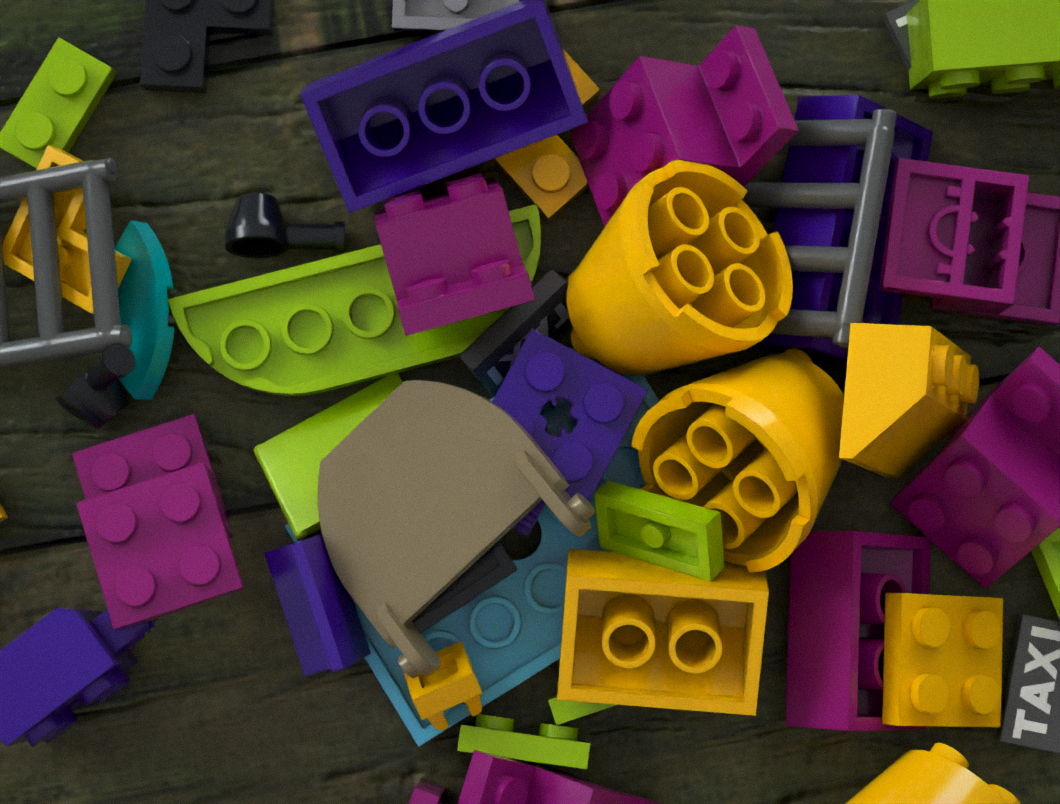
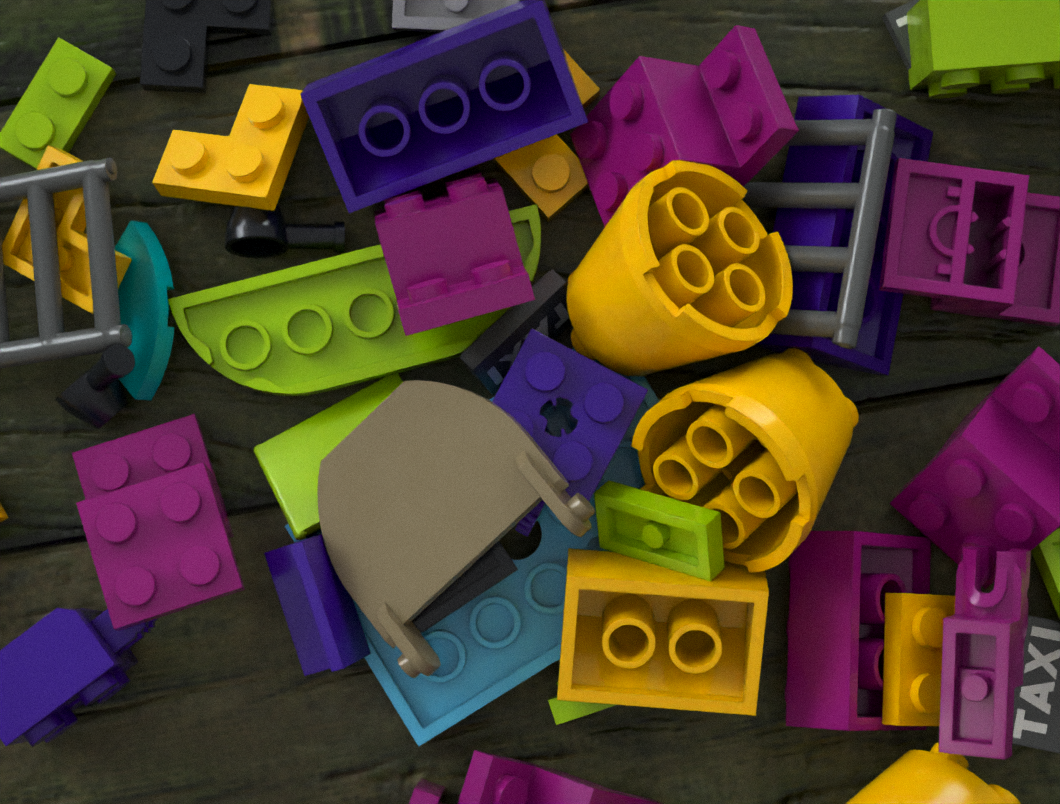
yellow tile [403,641,483,731] -> none
lime plate [457,714,591,770] -> none
yellow slope [839,323,979,478] -> none
none -> yellow plate [152,84,309,211]
none -> magenta plate [939,546,1031,760]

